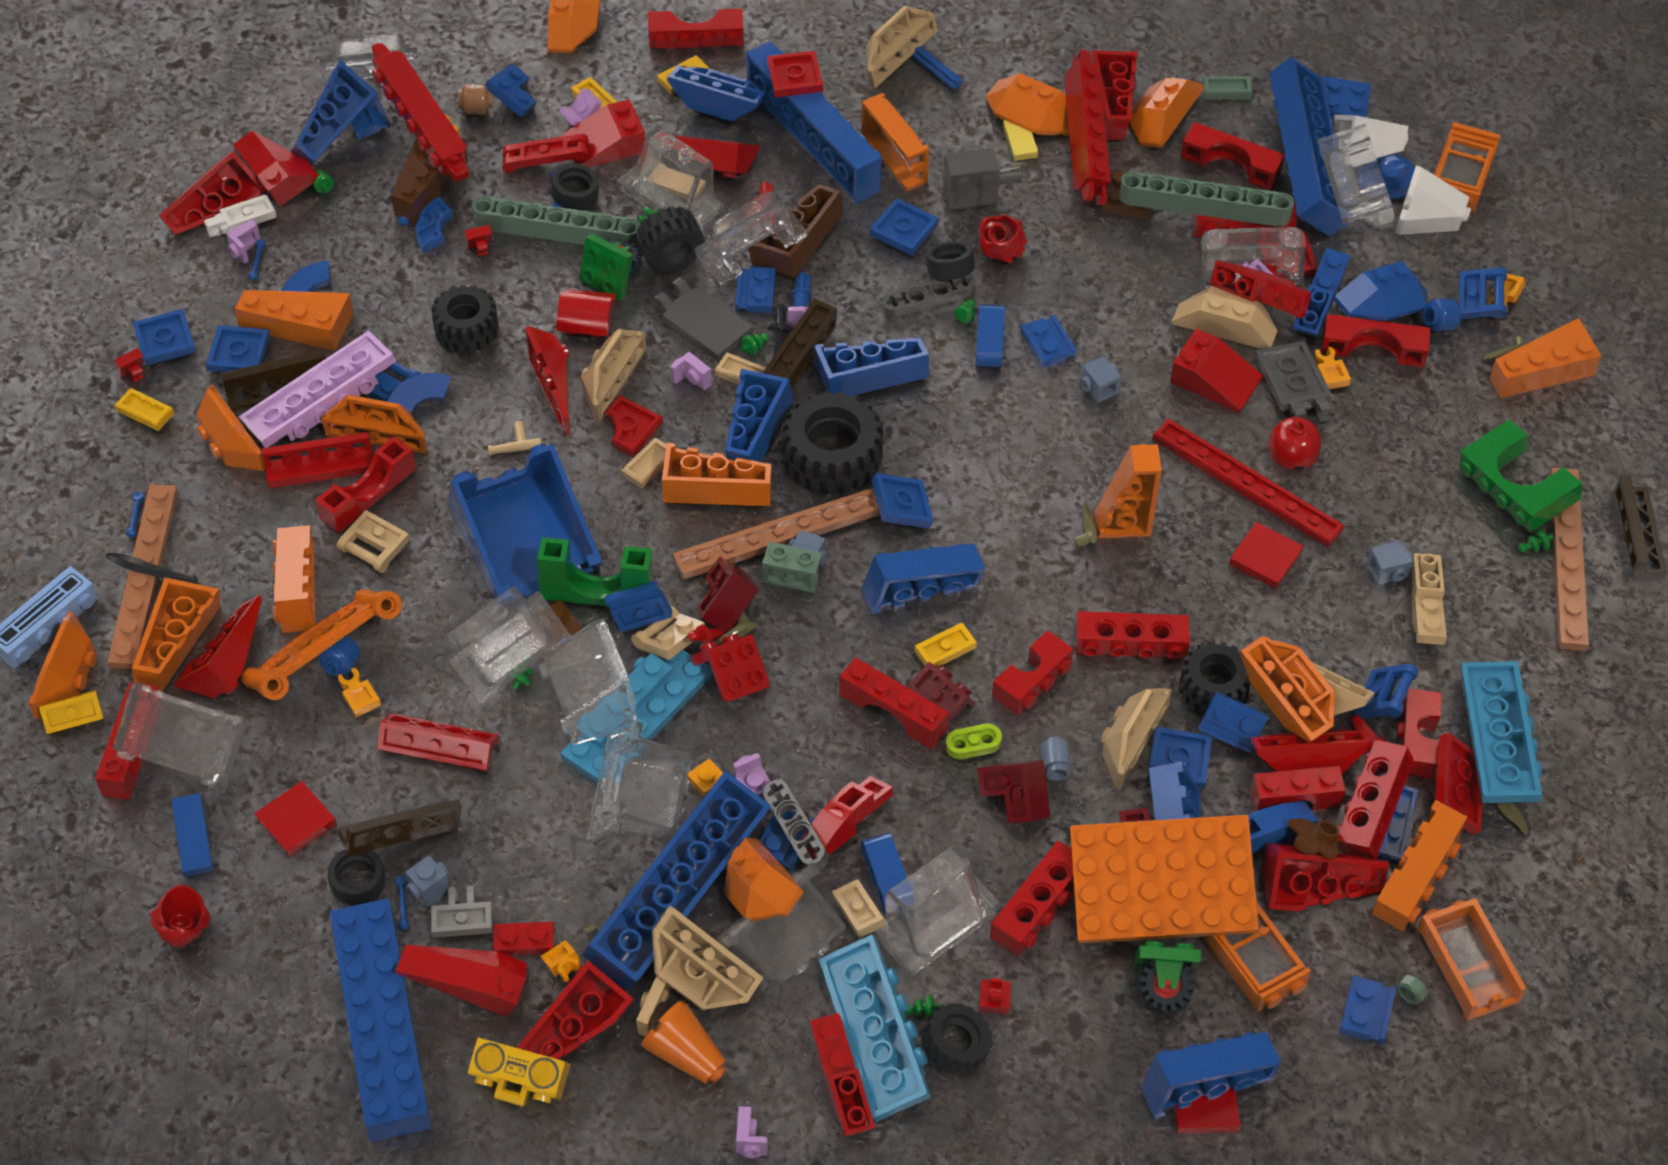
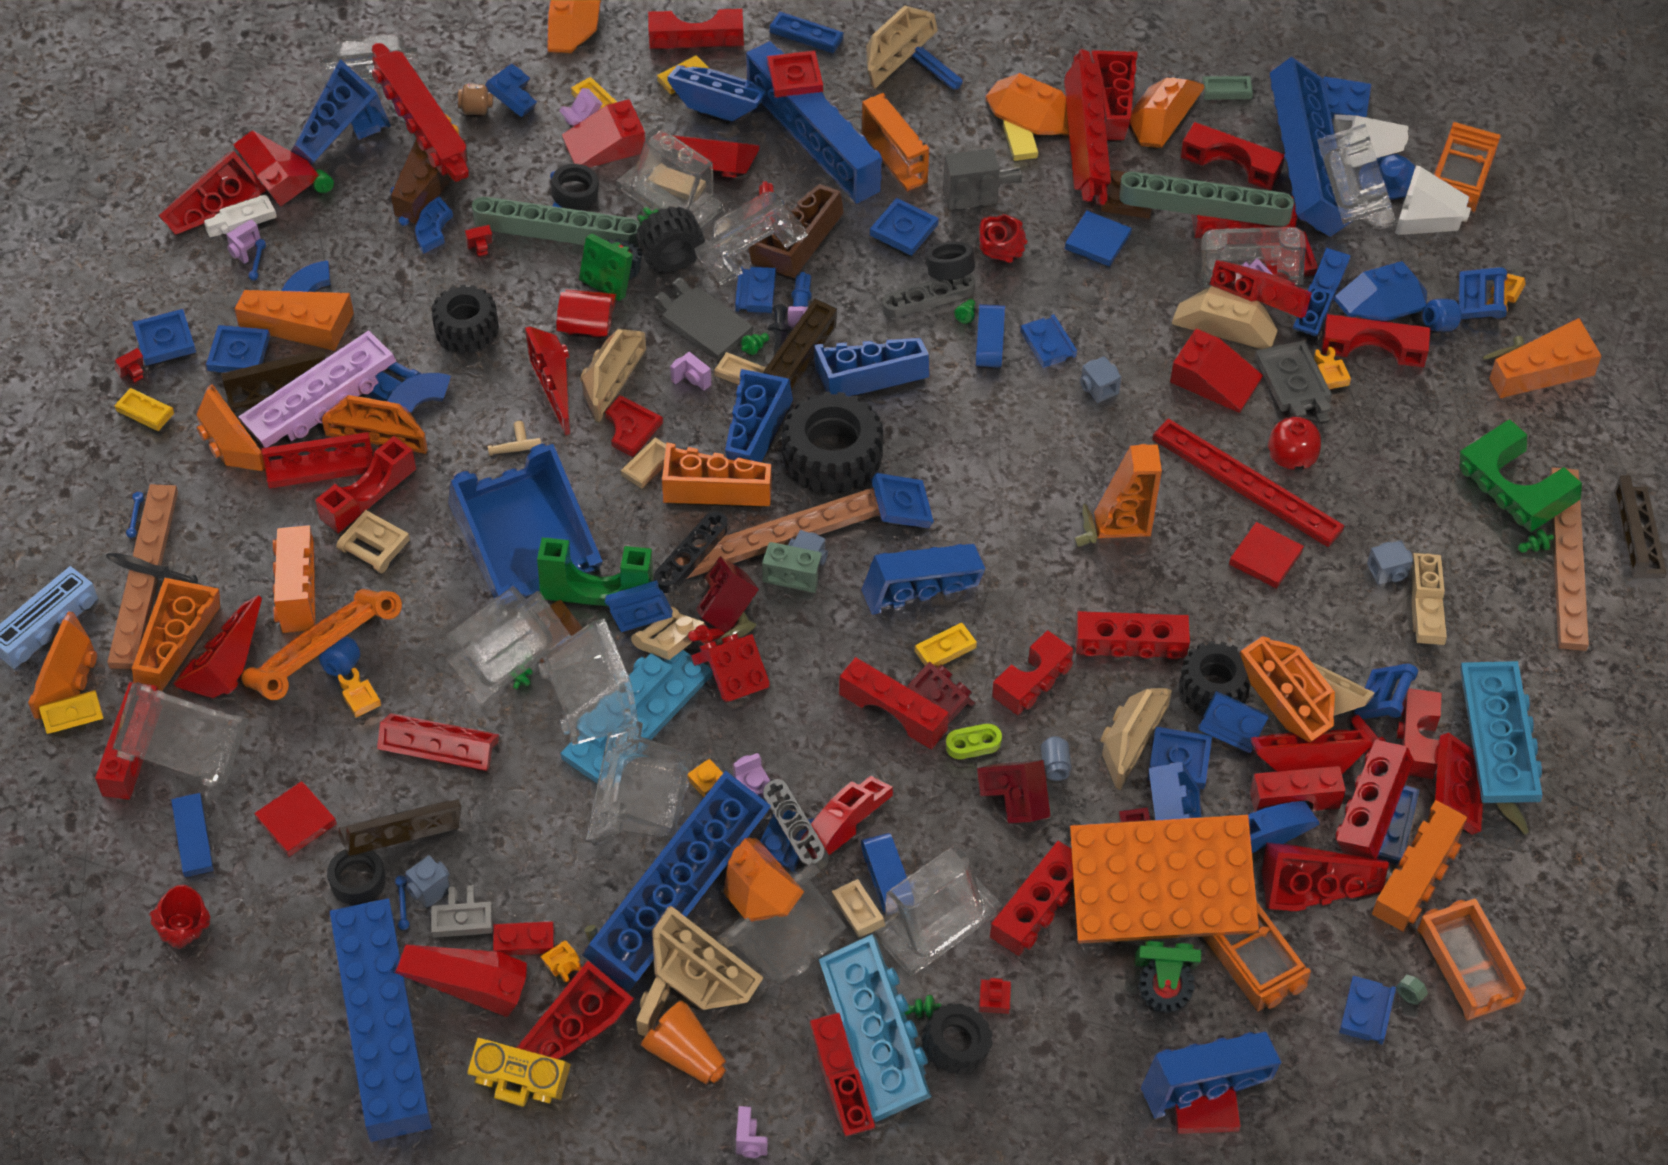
red plate [502,134,589,173] -> none
reddish brown plate [1287,818,1339,860] -> none
none -> black beam [654,511,728,593]
none -> blue tile [769,11,843,53]
none -> blue tile [1065,211,1132,267]

